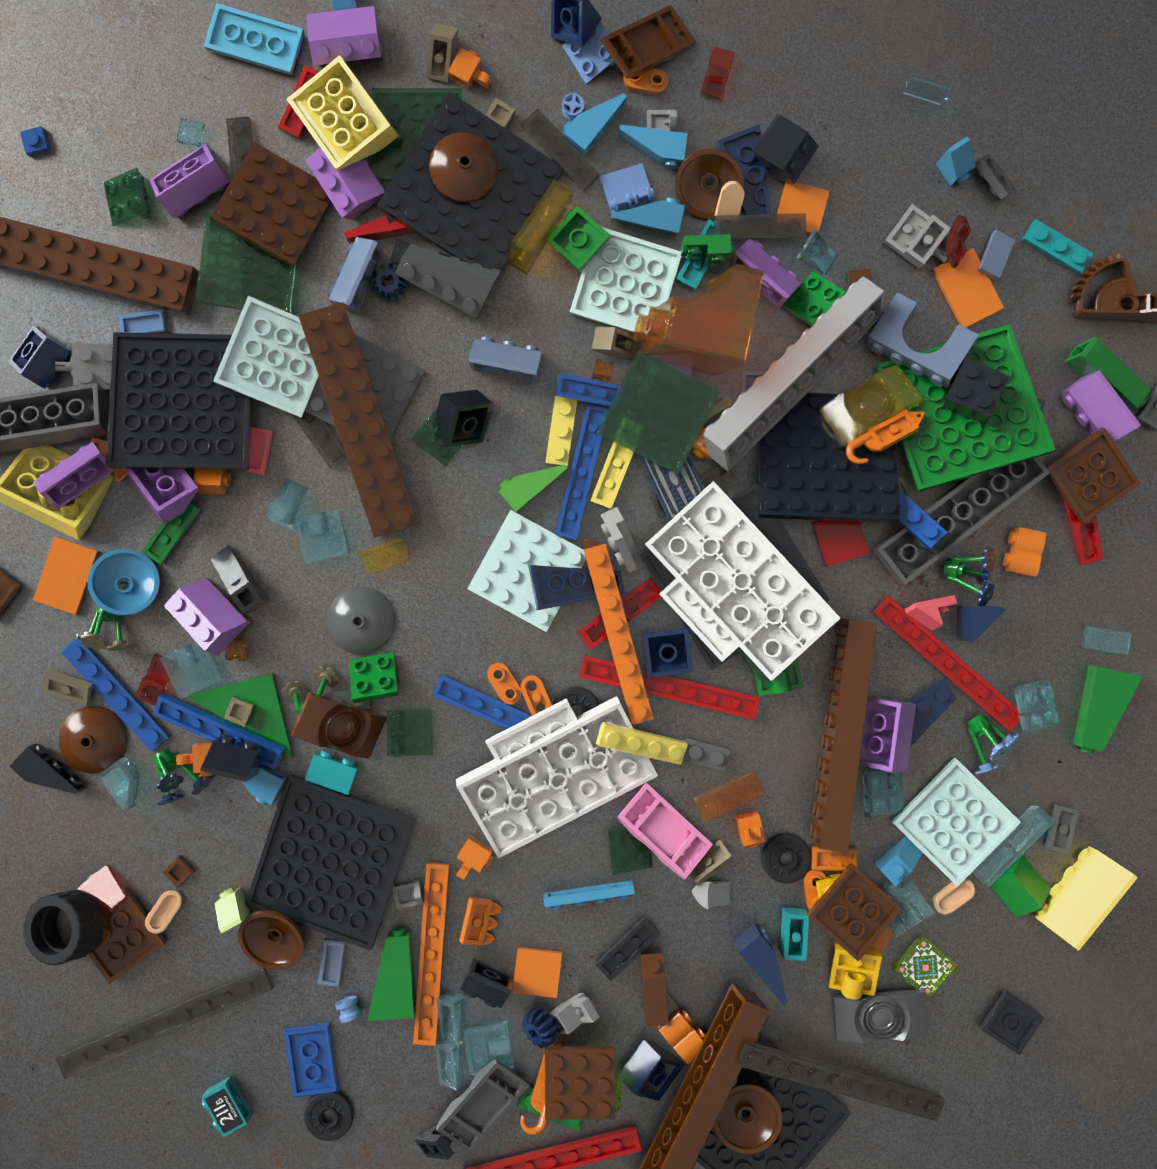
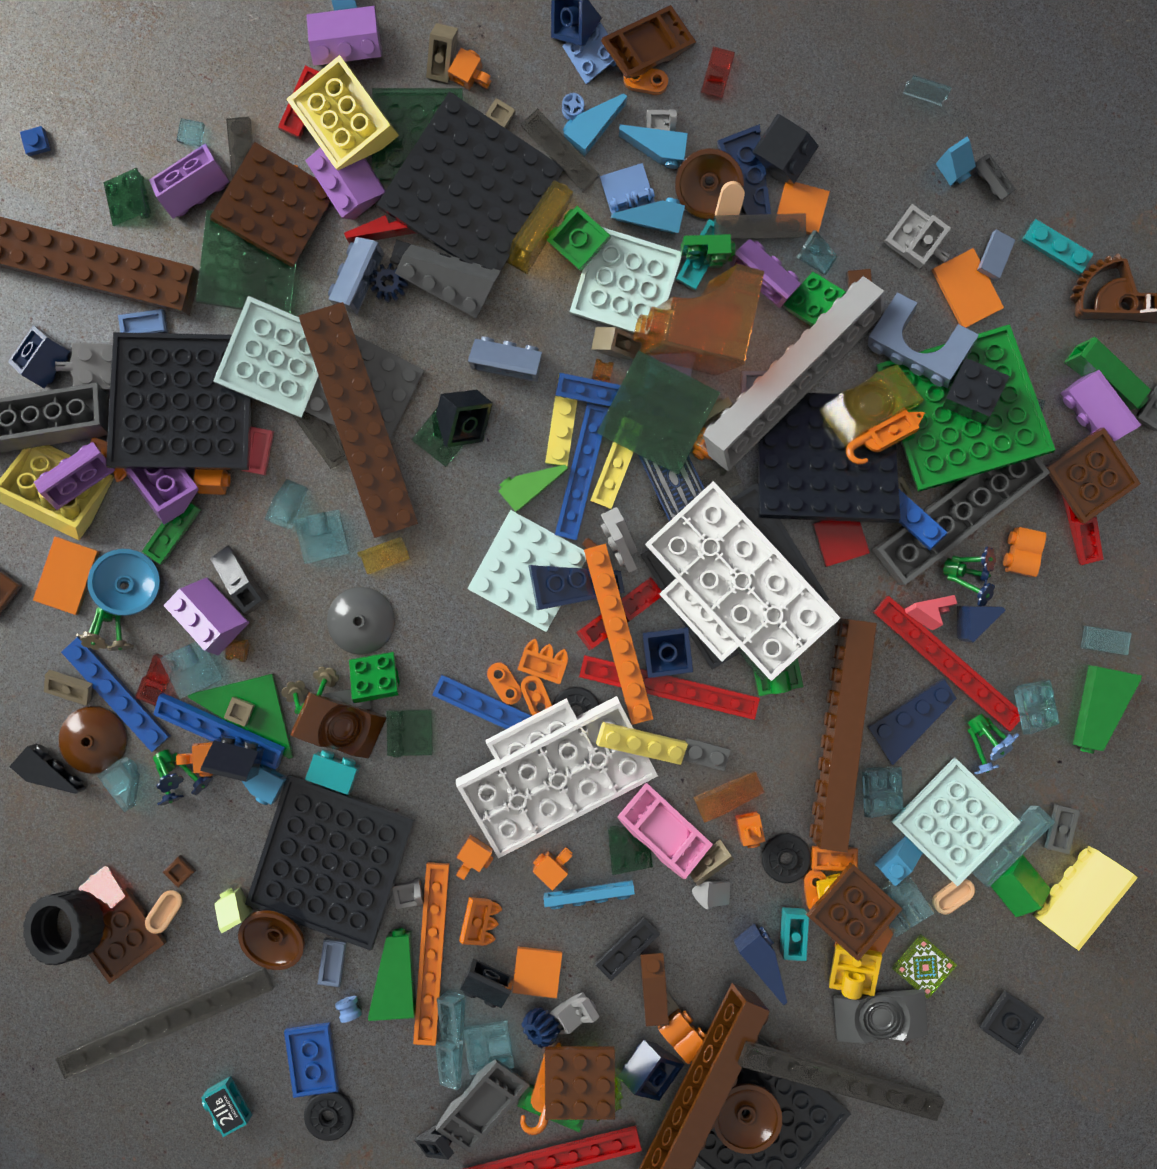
medium azure plate [204,3,305,75] -> none
reddish brown dish [429,132,498,202] -> none
medium lavender slope [859,696,916,772] -> none
clear red slope [946,215,971,269] -> none
none -> orange plate [517,639,568,684]
none -> orange brick [533,847,573,891]

